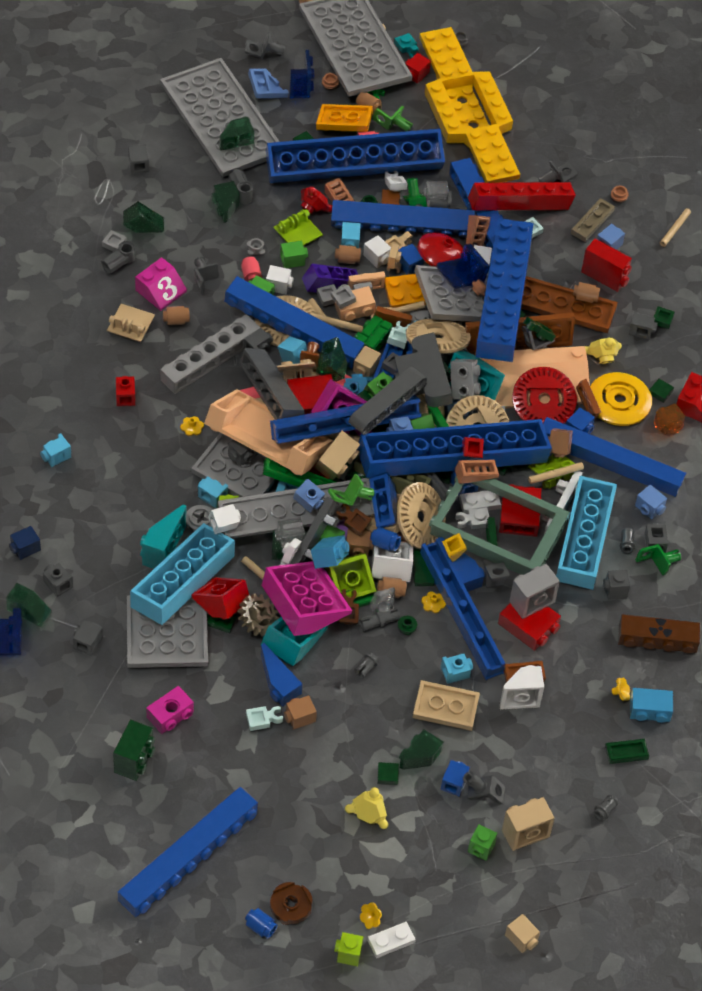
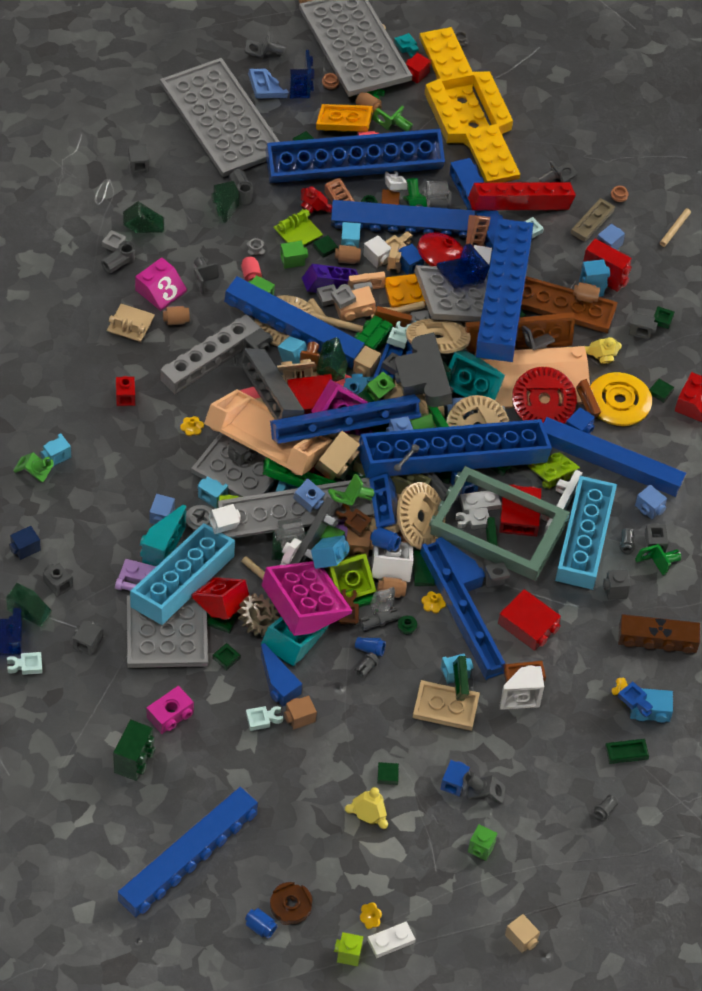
clear green slope [219,117,254,151] -> none
white brick [266,265,294,295] -> none
dark grey beam [348,366,427,435] -> none
clear green slope [399,729,444,770] -> none
yellow slope [442,533,467,562] -> none
light grey brick [451,359,481,399] -> none
nougat slope [455,460,499,484] -> none
red slope [462,437,484,458] -> none
nougat plate [472,279,486,296] -> none
tan brick [502,797,554,851] -> none
light grey brick [509,564,560,619] -> none
dark green plate [523,317,556,342] -> none
tan piece [528,462,584,484] -> none
medium nougat brick [548,428,573,457] -> none
clear orange brick [654,403,685,435] -> none
none -> light aqua plate [7,652,42,675]
none -> bright green bracket [13,452,54,483]
none -> lavender plate [115,559,157,591]
none -> medium blue brick [149,494,175,525]
none -> dark green tile [212,643,241,671]
none -> dark green tile [313,235,338,258]
none -> blue cone [355,637,386,657]
none -> dark grey hinge [394,444,419,472]
none -> dark green tile [453,656,469,701]
none -> dark azure brick [578,259,610,297]
none -> blue plate [618,681,653,718]

